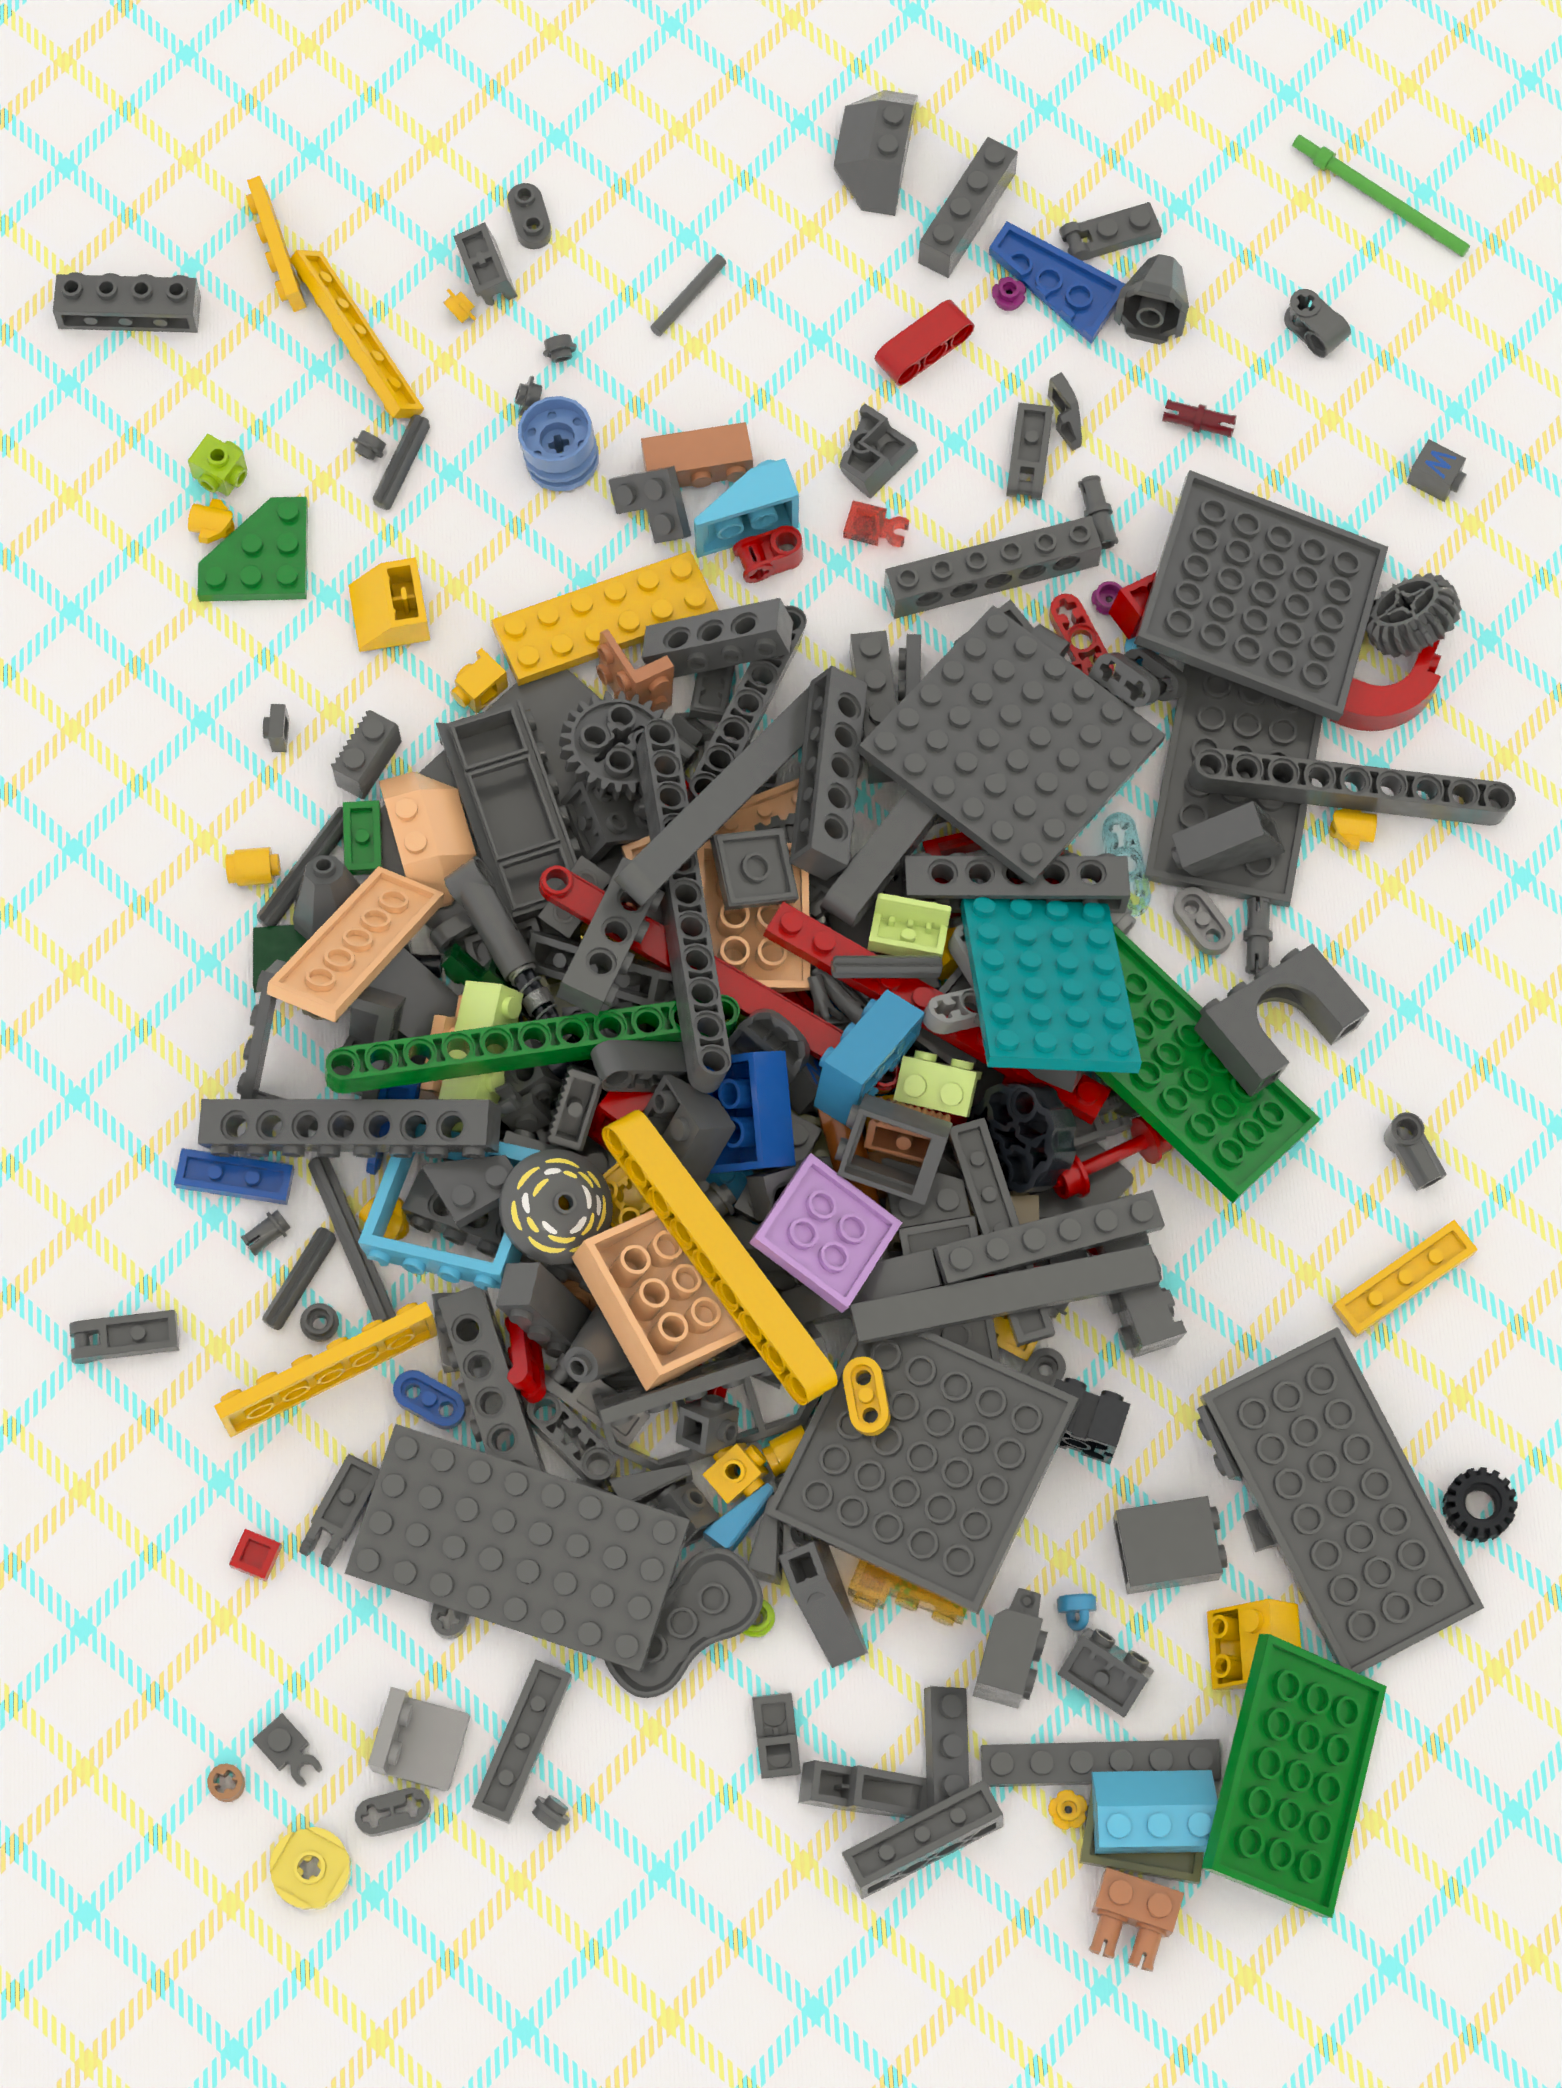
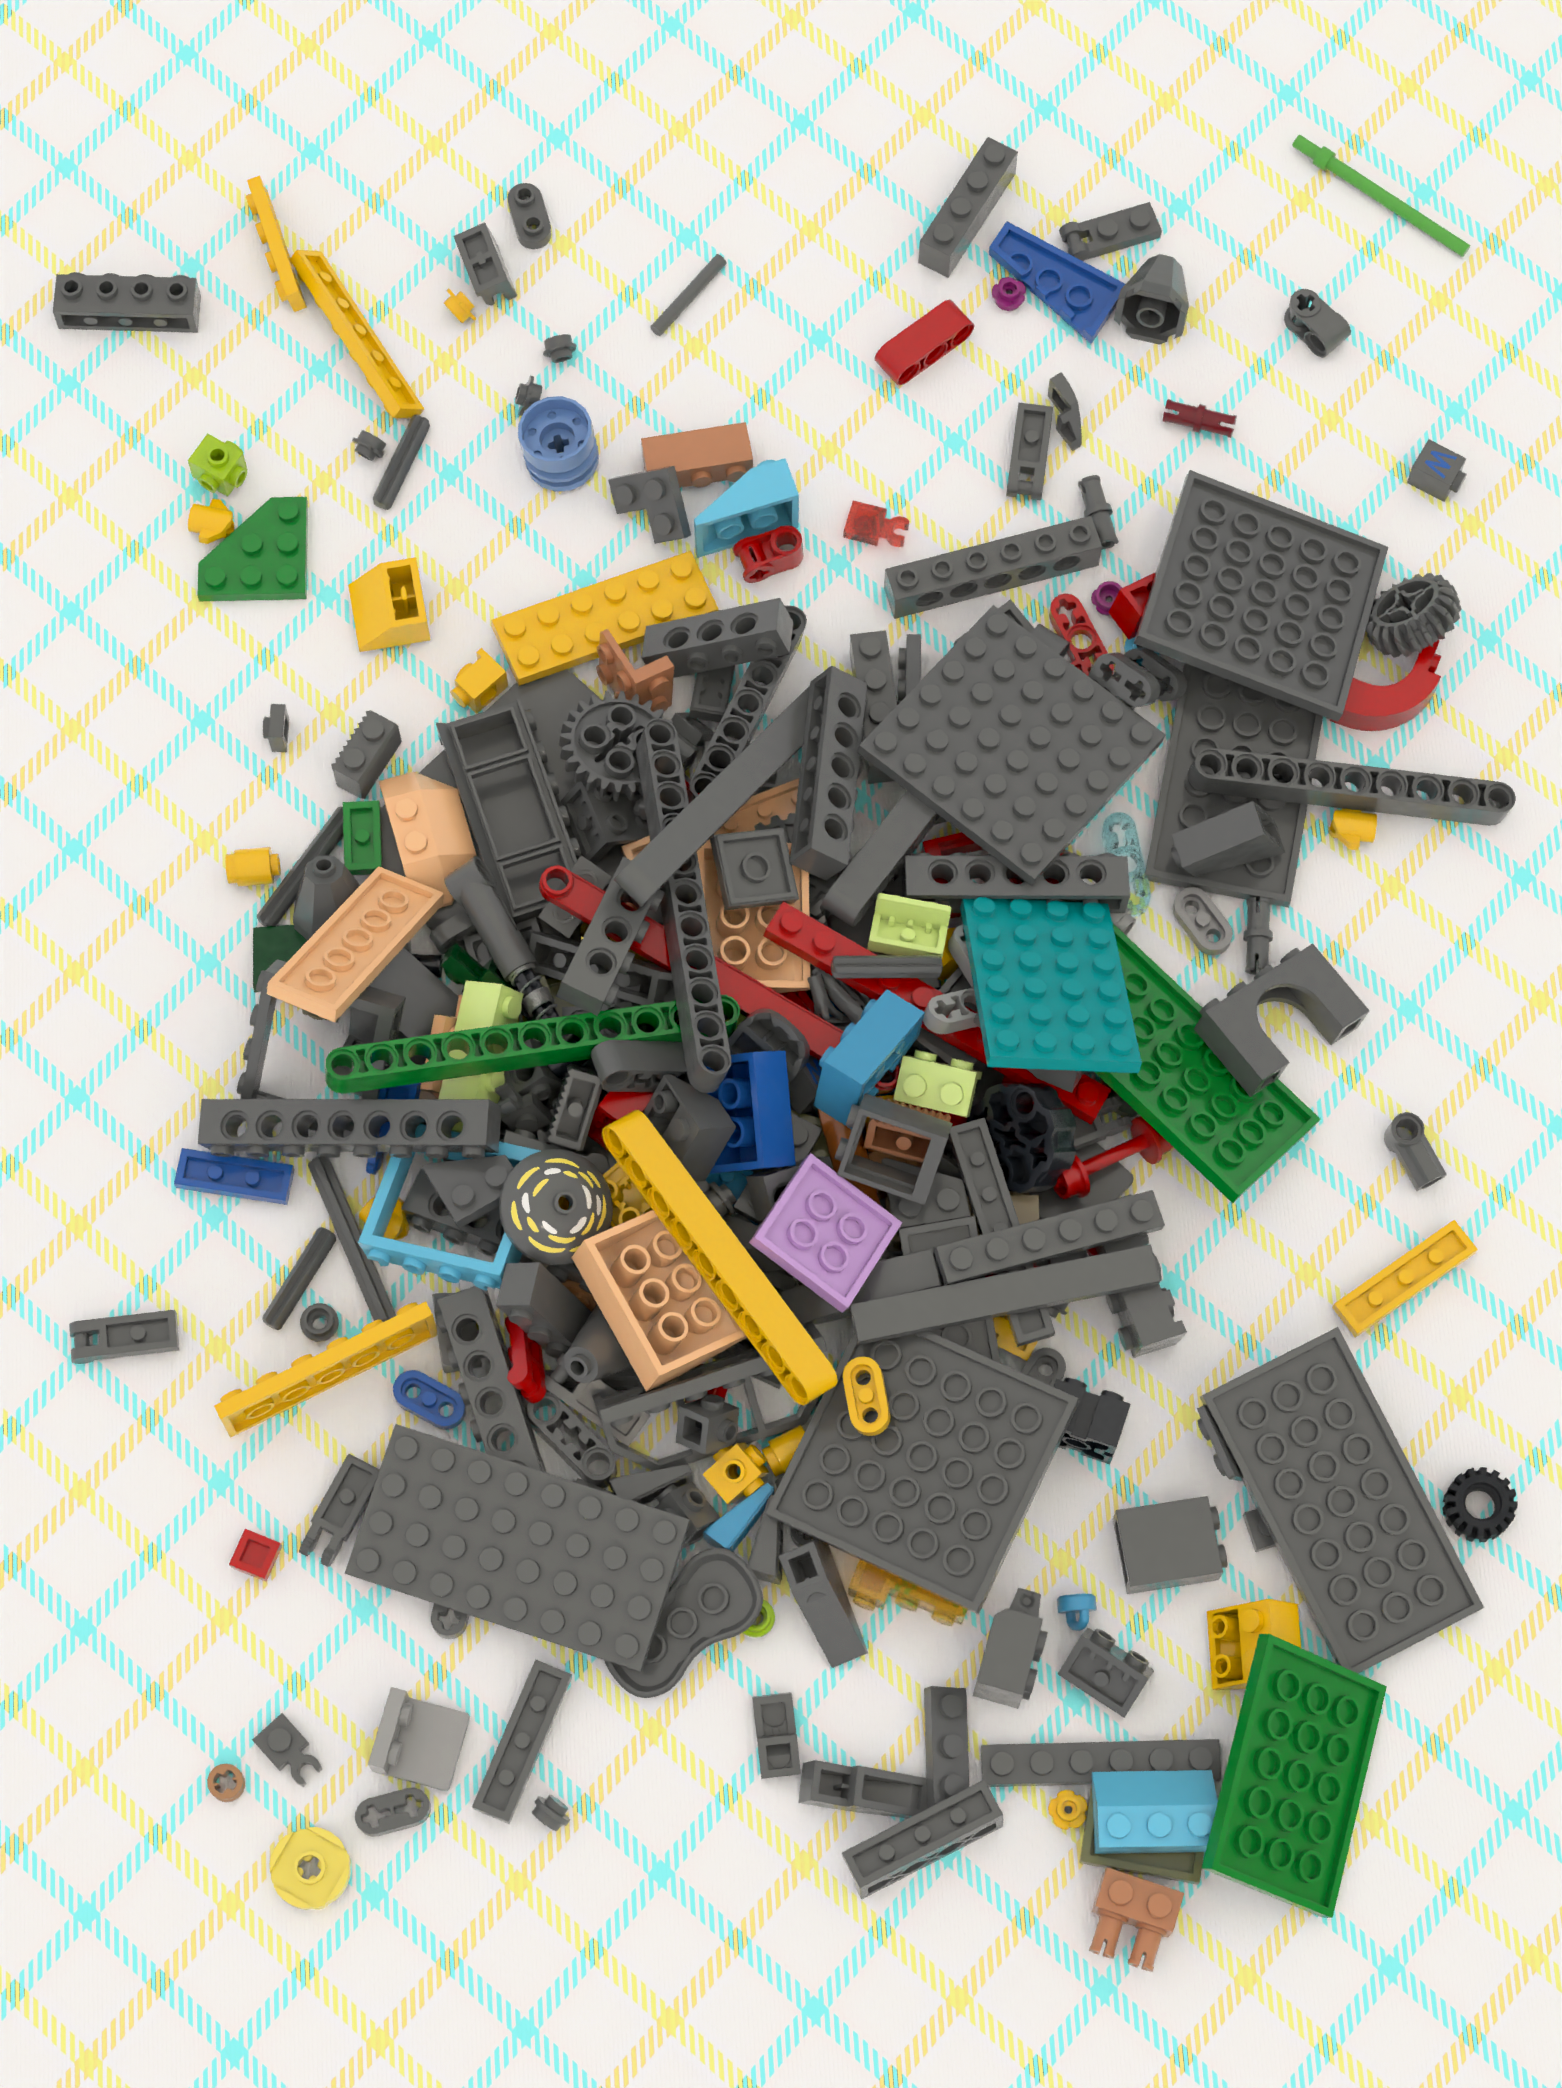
dark grey pin [241,1210,291,1256] -> none
dark grey wedge [833,90,918,216] -> none
dark grey slope [839,404,918,499] -> none

